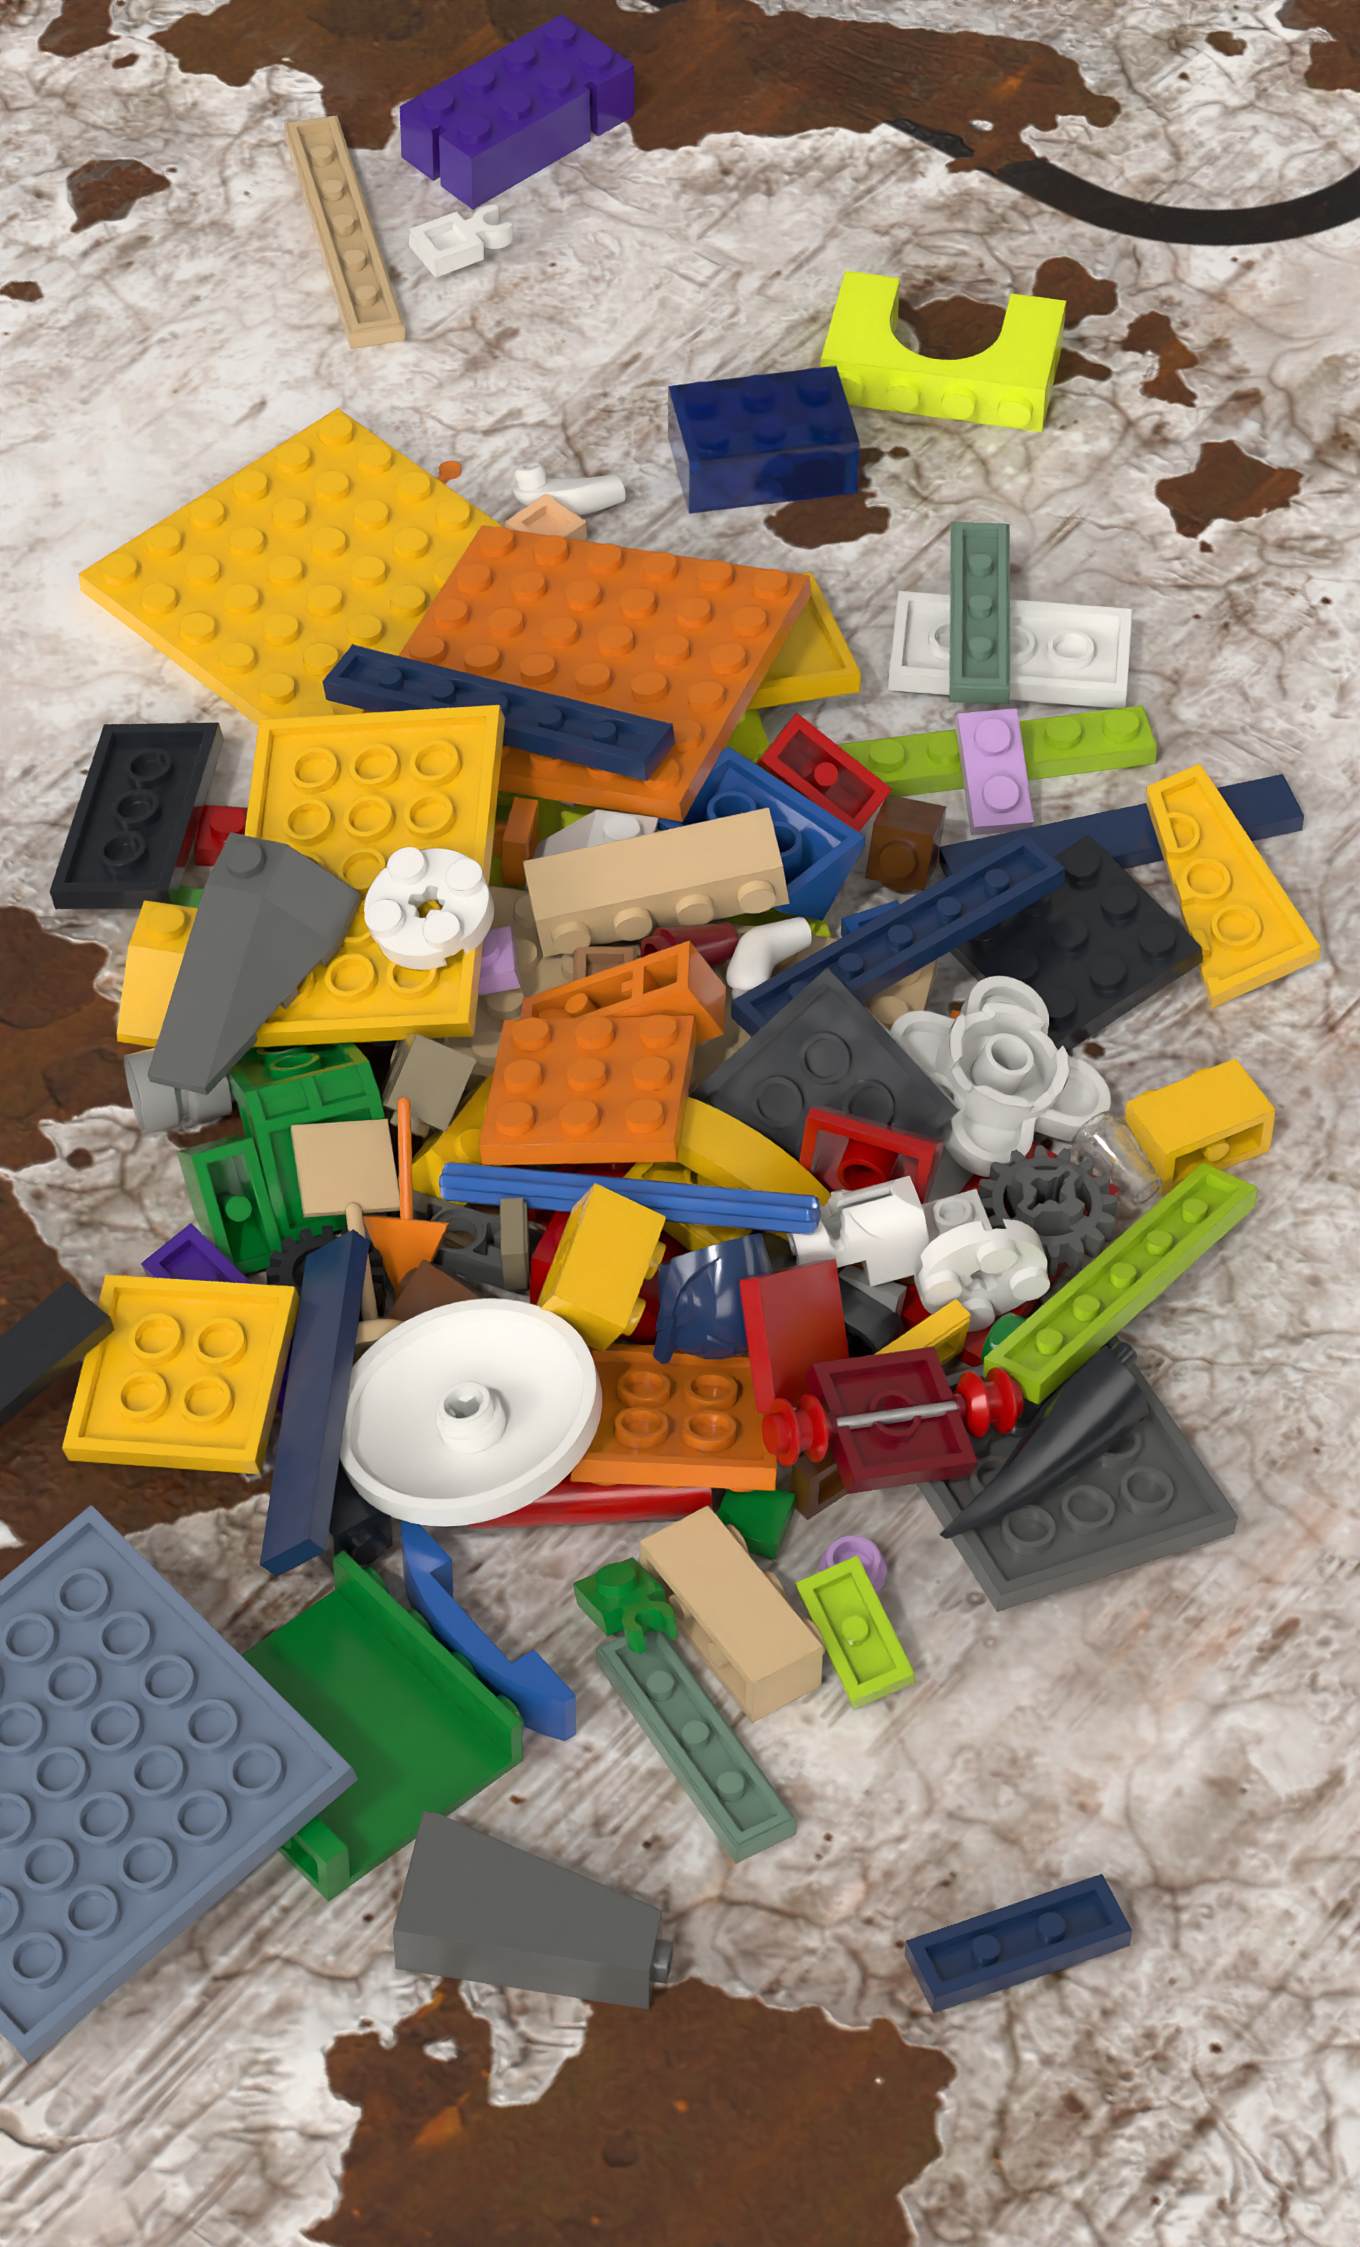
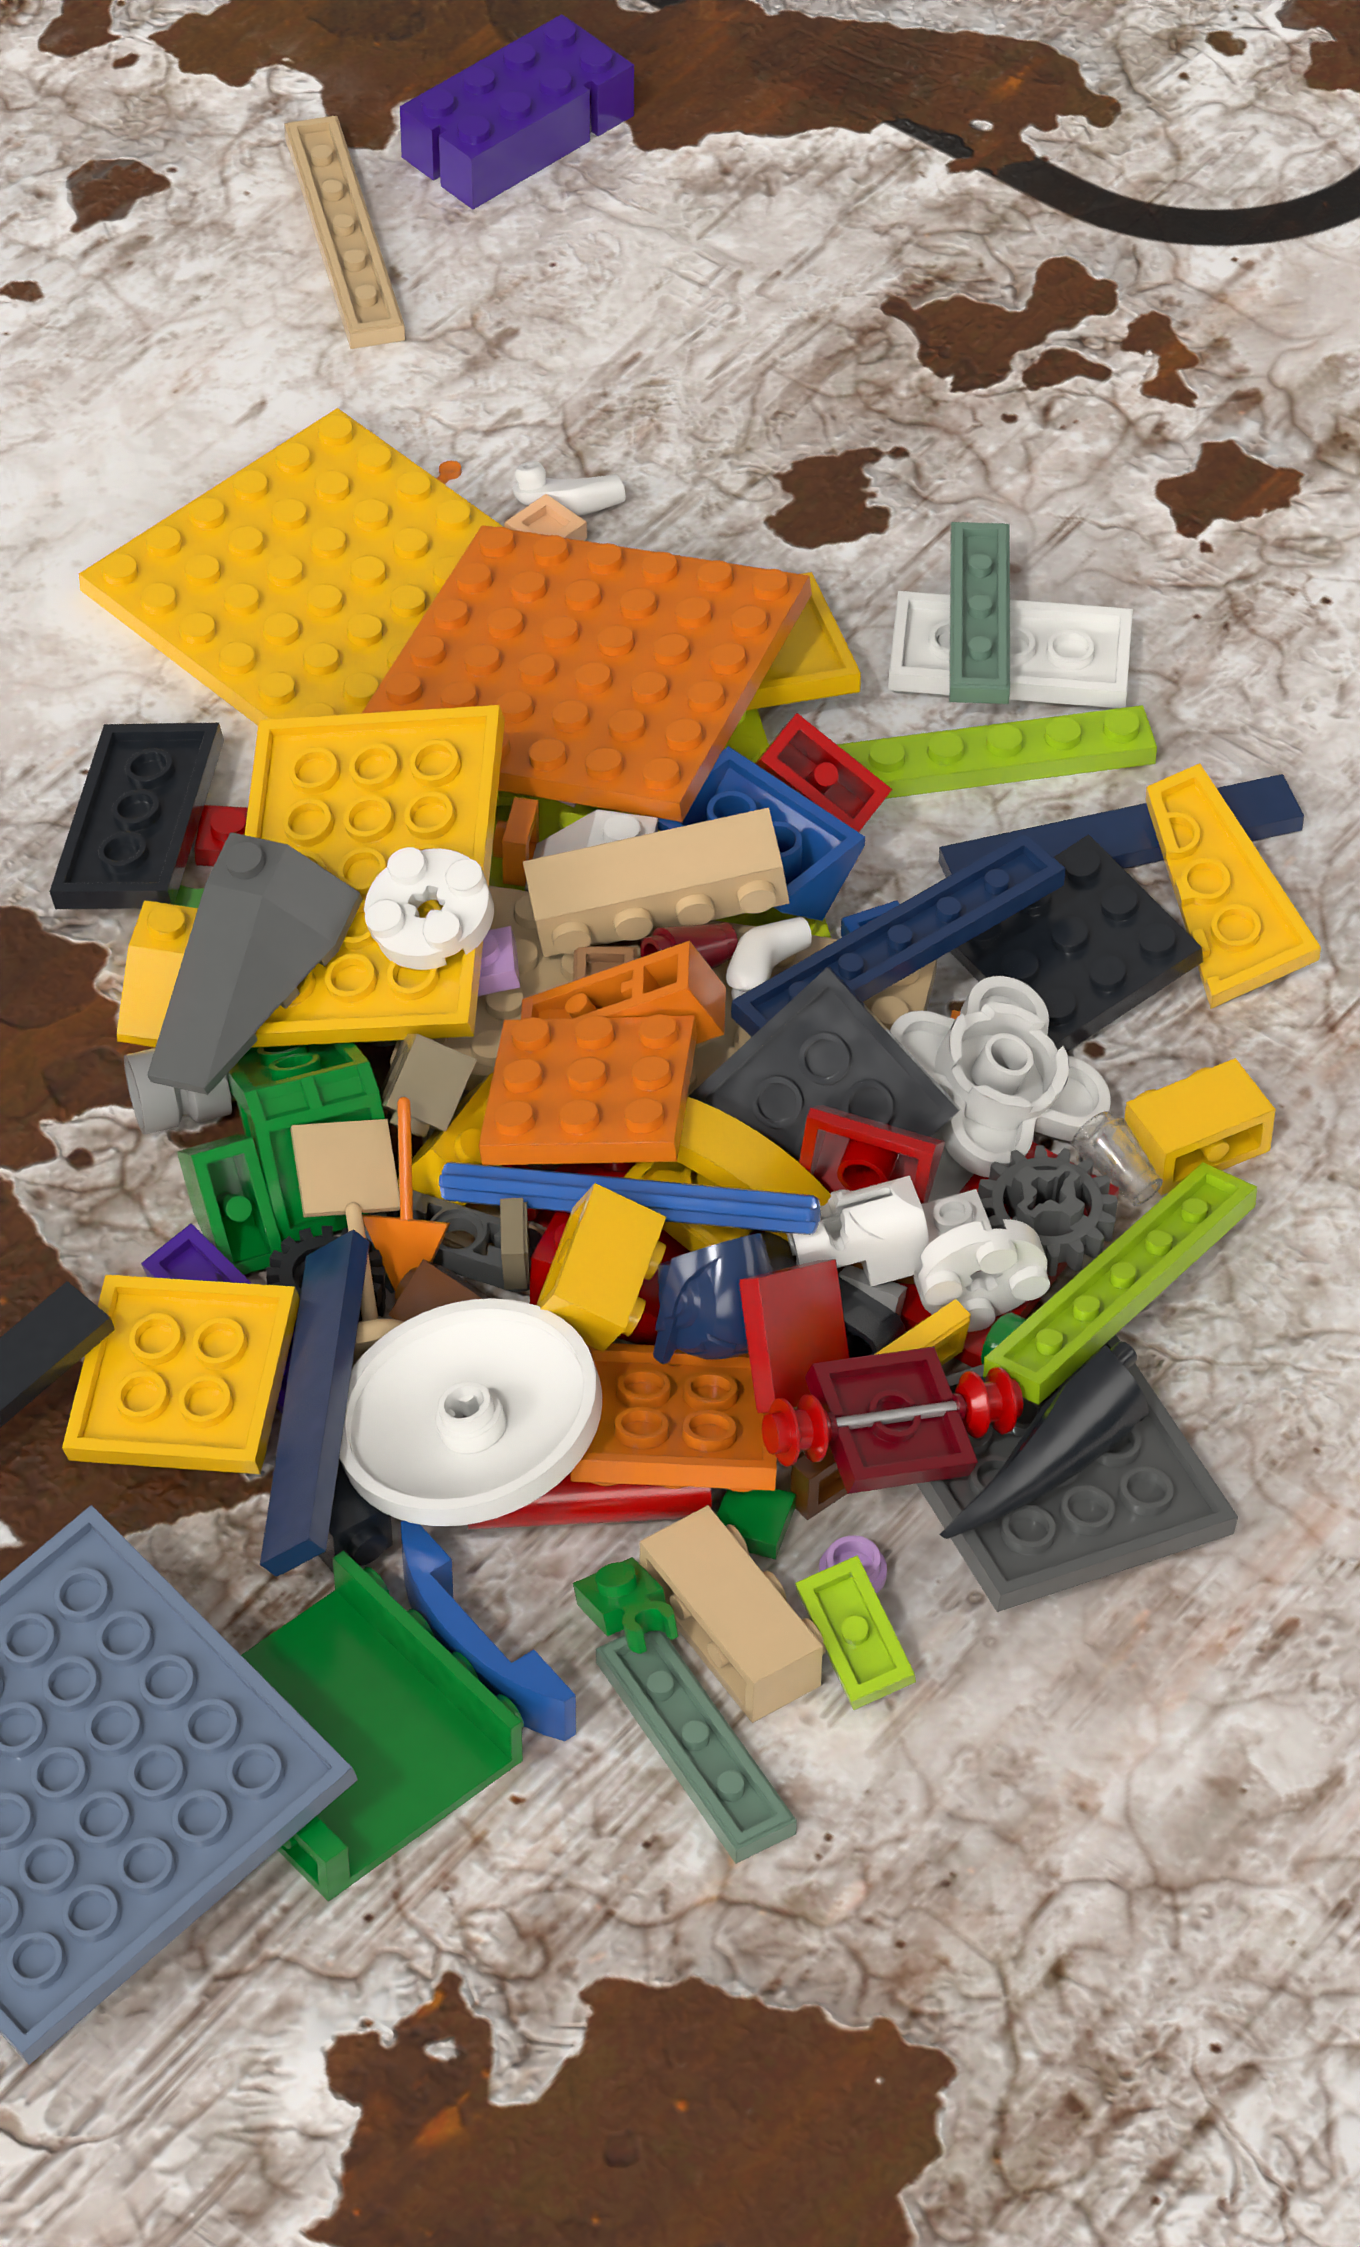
dark blue plate [322,645,675,781] -> none
dark grey slope [393,1811,674,2010] -> none
white plate [408,205,513,278] -> none
clear blue piece [668,366,860,514] -> none
neon yellow arch [819,270,1066,432] -> none
reddish brown brick [865,795,947,891] -> none
dark blue plate [905,1874,1132,2014] -> none
lavender plate [955,708,1034,835] -> none

